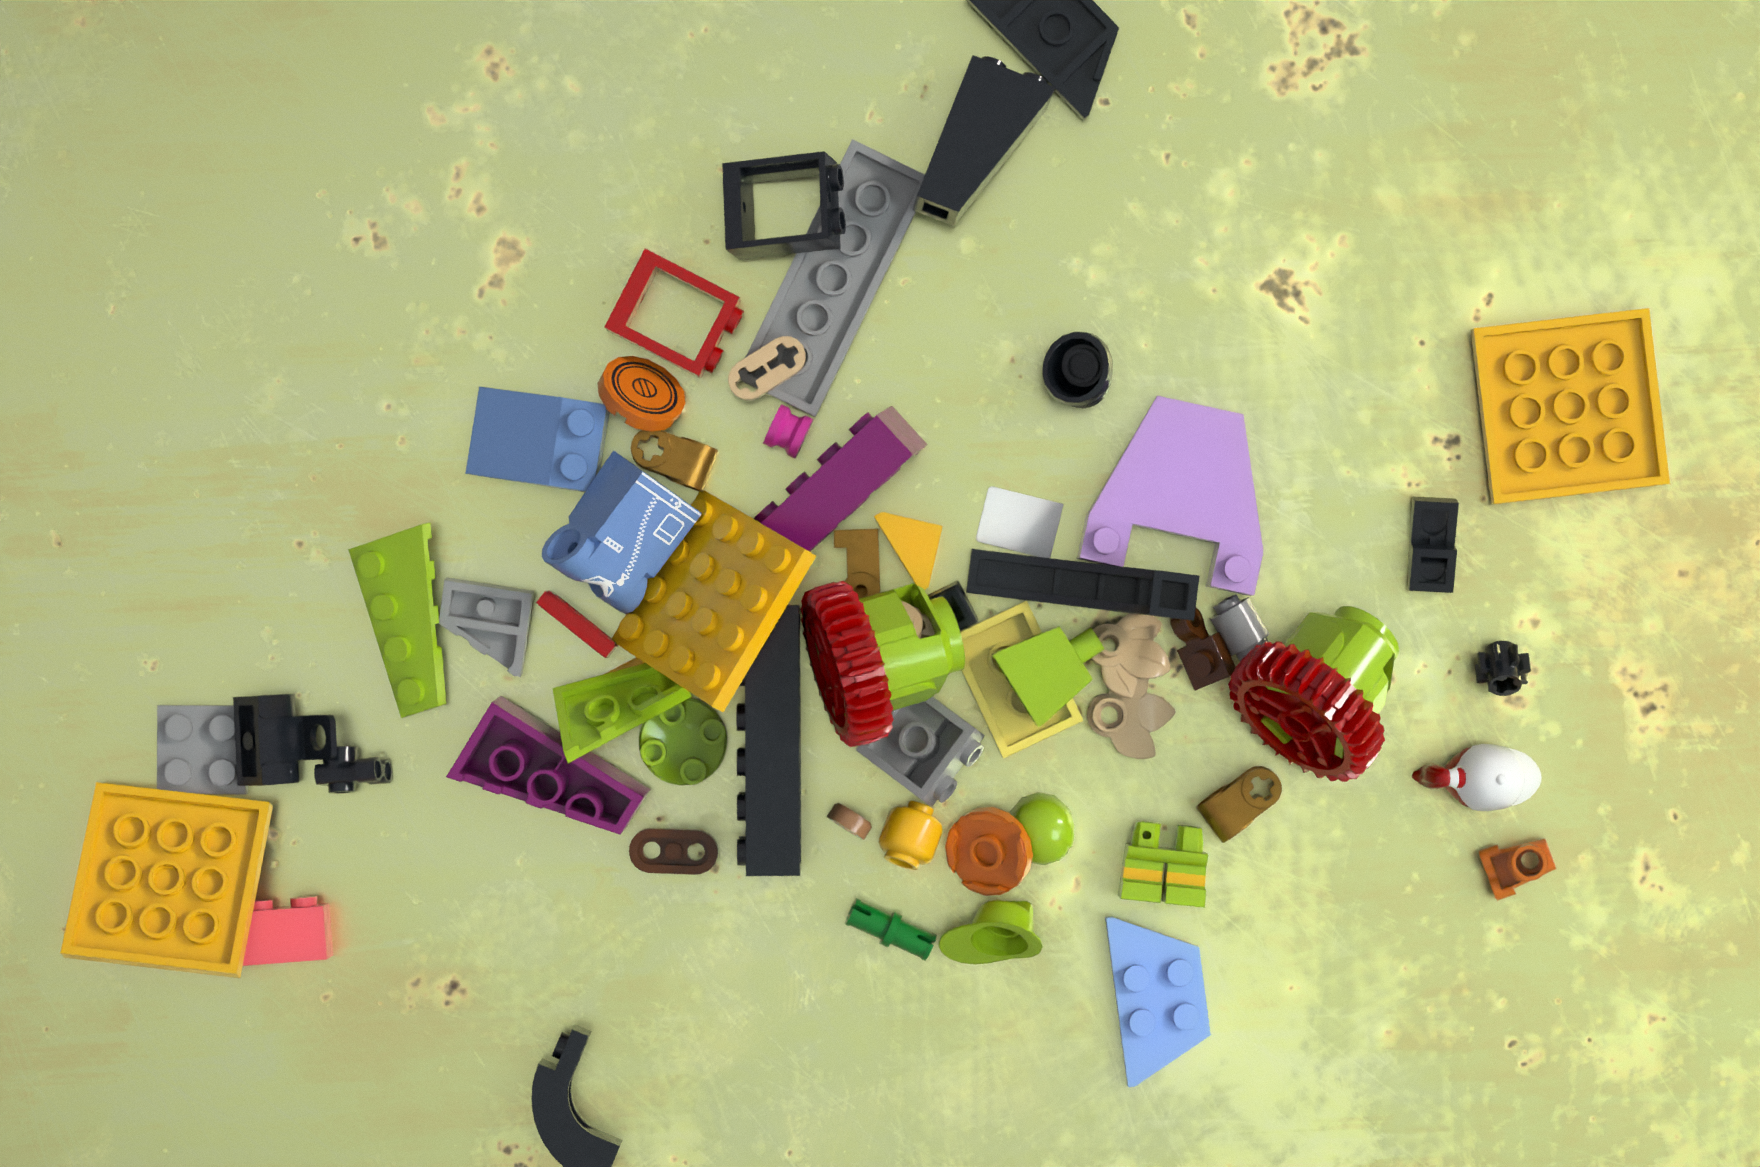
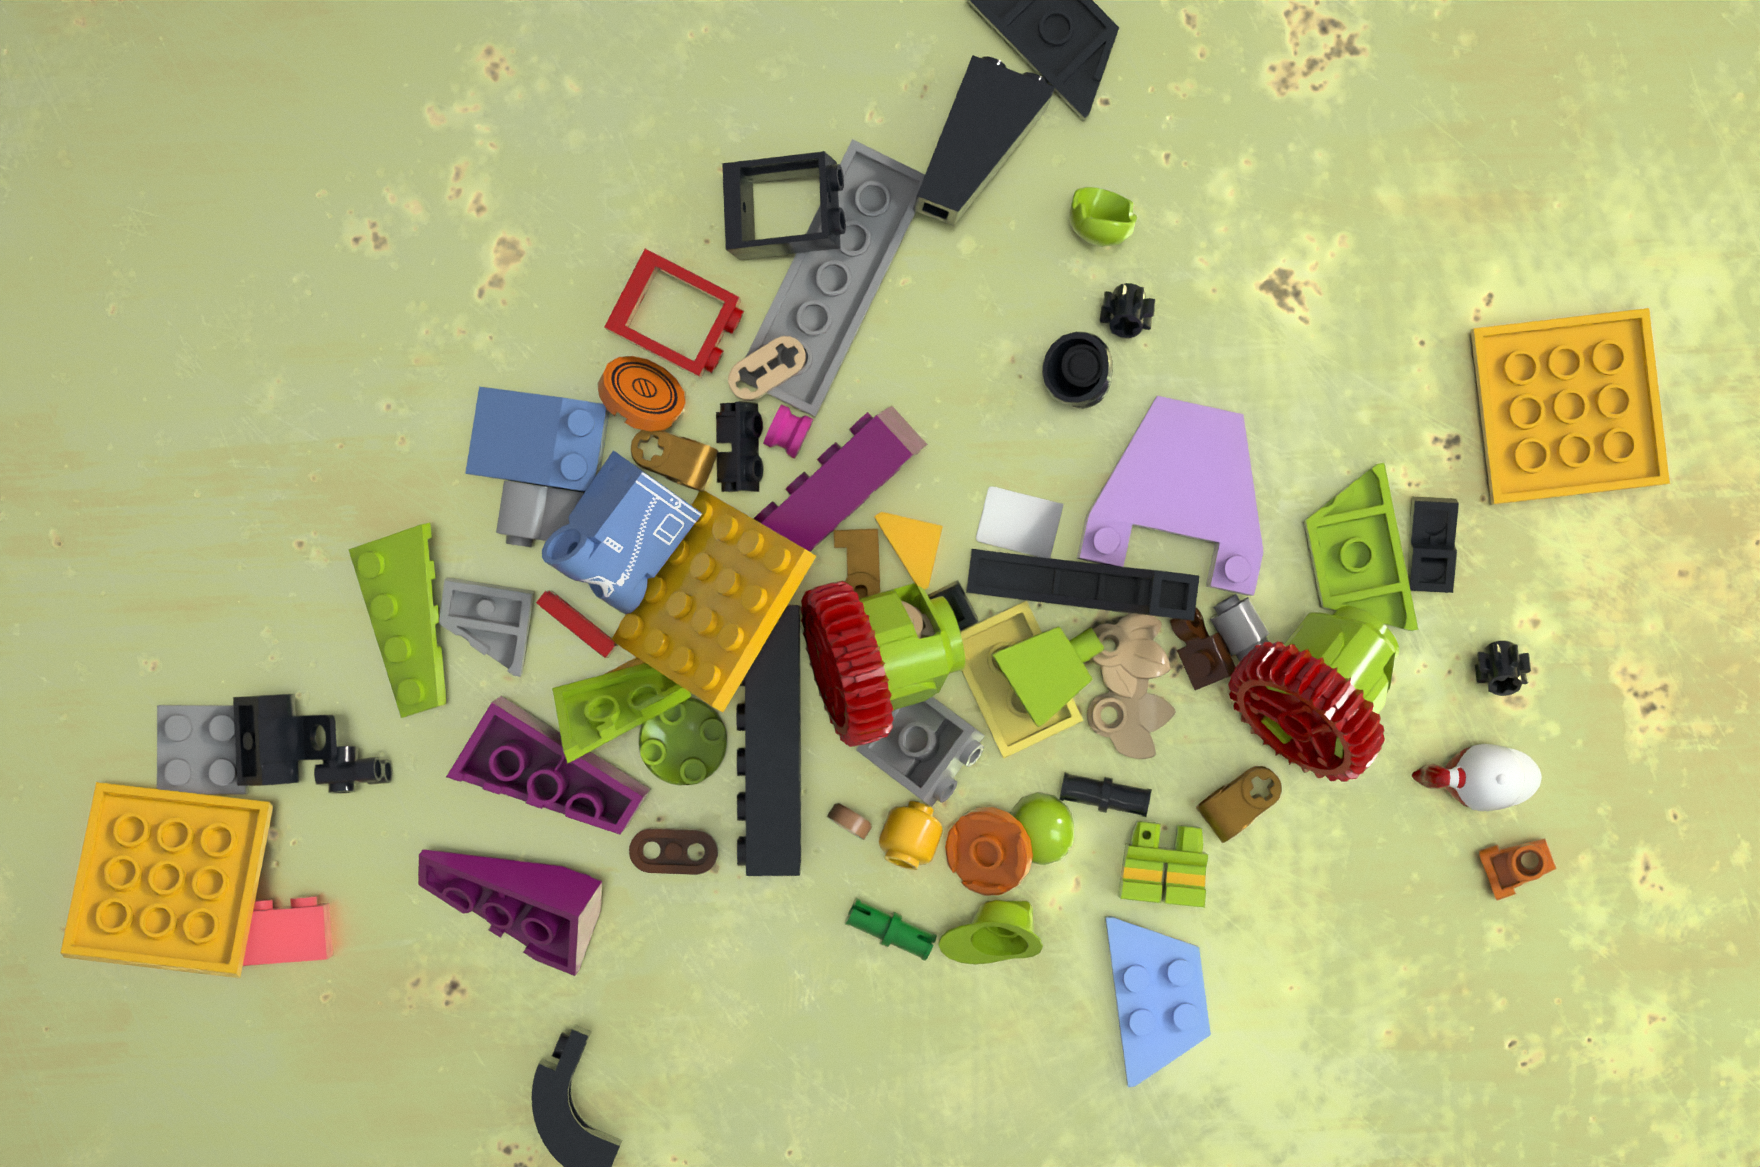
none -> magenta wedge [418,849,602,976]
none -> light grey brick [496,480,584,547]
none -> black hinge [716,401,763,492]
none -> black pin [1059,772,1152,817]
none -> lime hair [1069,187,1137,247]
none -> black gear [1100,283,1156,338]
none -> lime wing [1304,463,1419,631]

